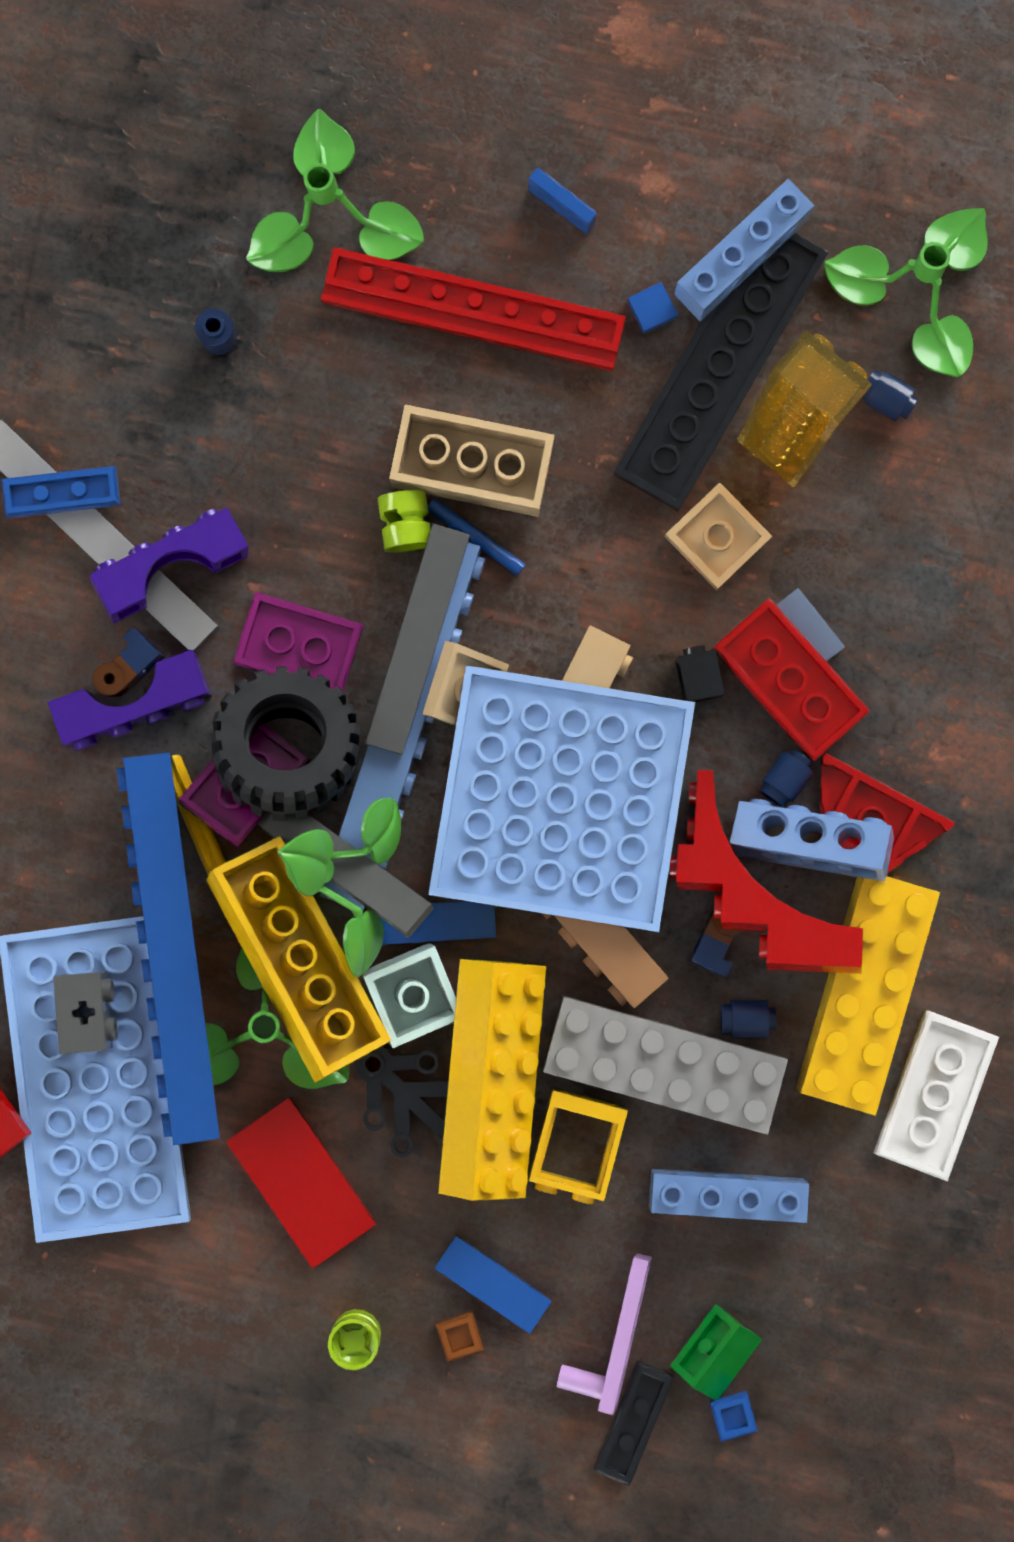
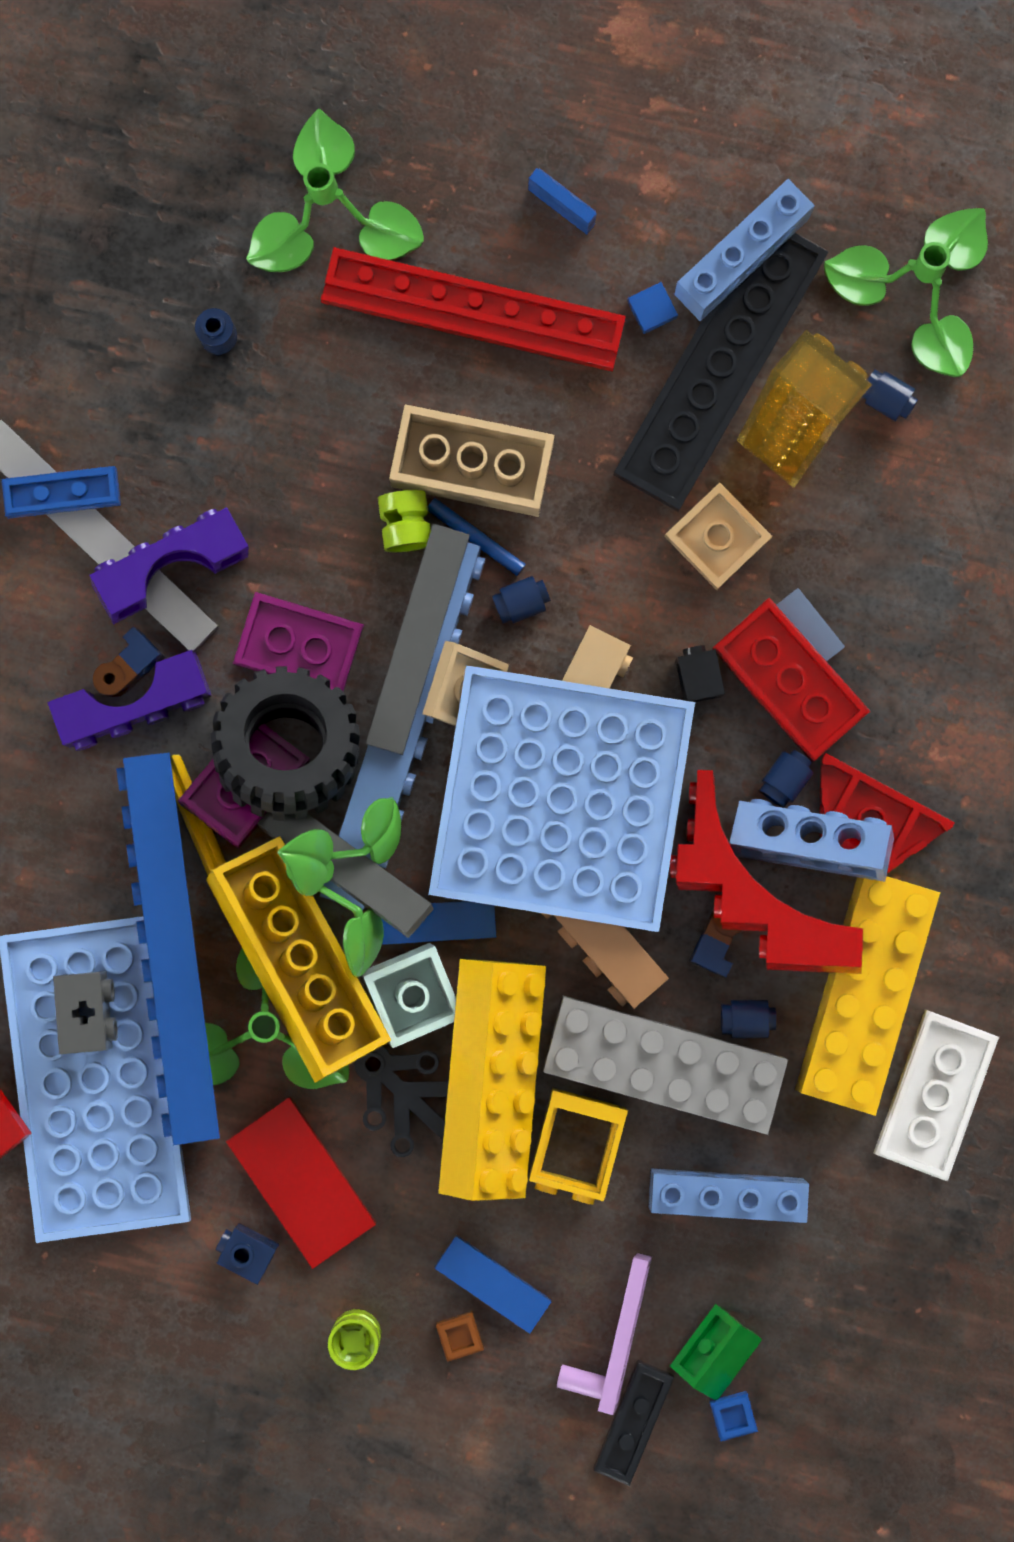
none -> dark blue brick [215,1223,279,1285]
none -> dark blue brick [492,576,551,624]

